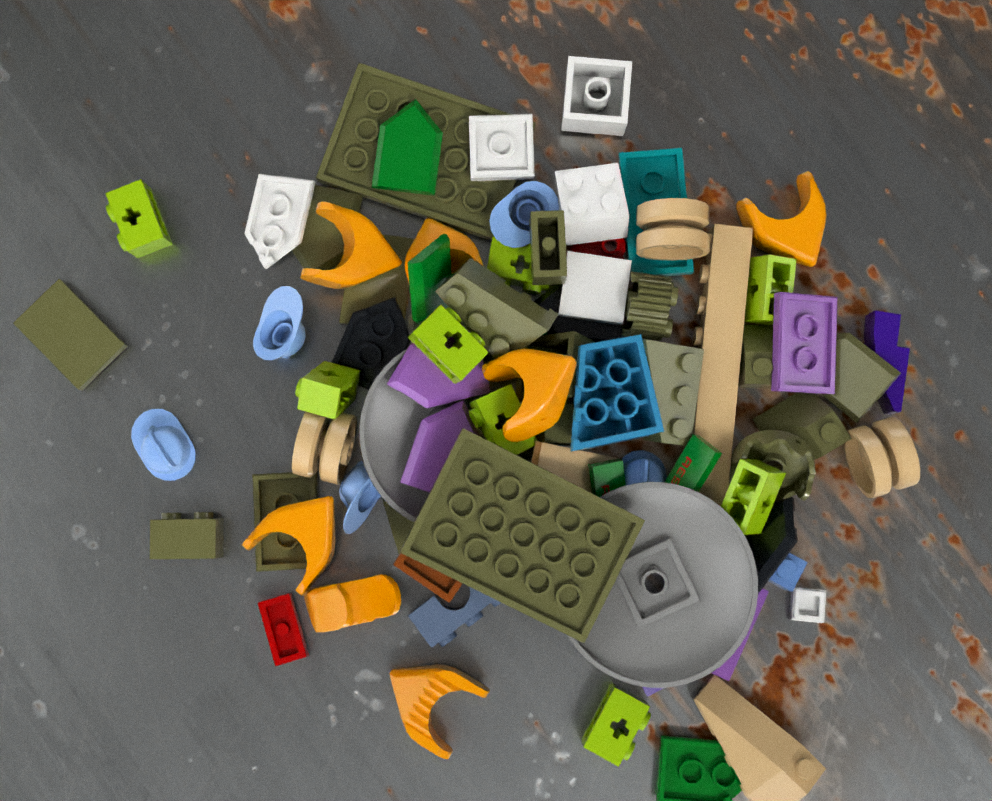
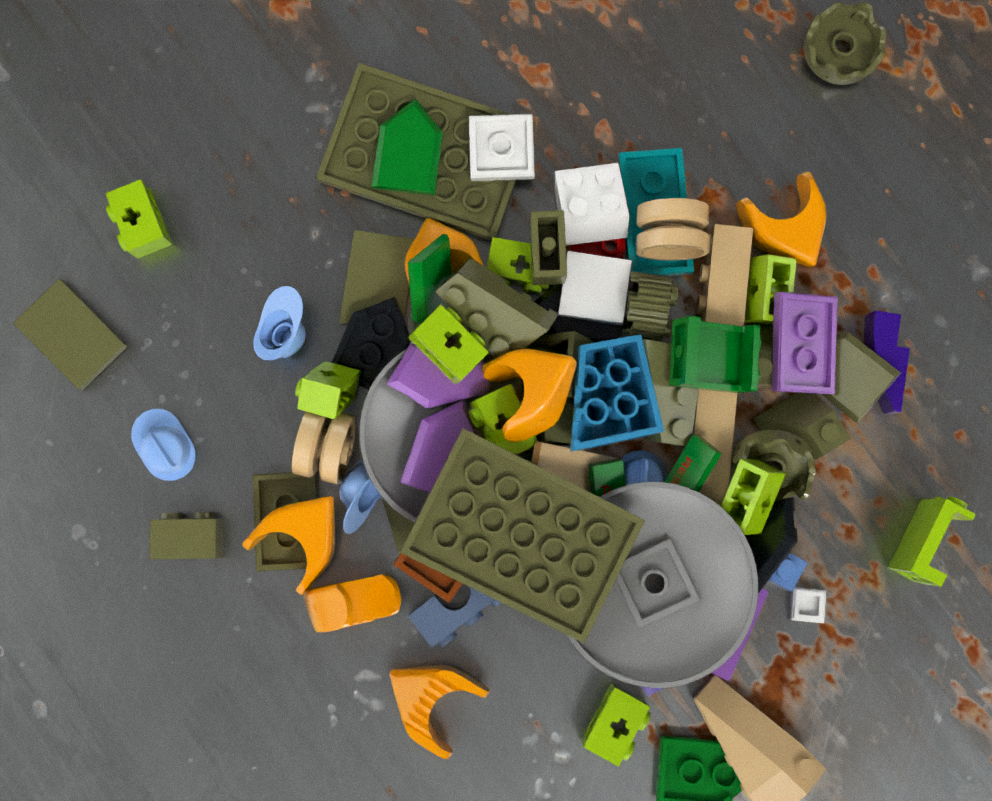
white tile [244,174,316,269] -> none
red plate [258,593,309,667] -> none
olive tile [292,185,363,270] -> none
light orange animal [300,202,402,289] -> none
light blue piece [489,181,559,248] -> none
white brick [561,56,632,136] -> none
tan wheel [843,416,920,498] -> none
none -> green panel [669,316,762,393]
none -> olive plate [803,2,887,85]
none -> lime panel [887,496,976,587]

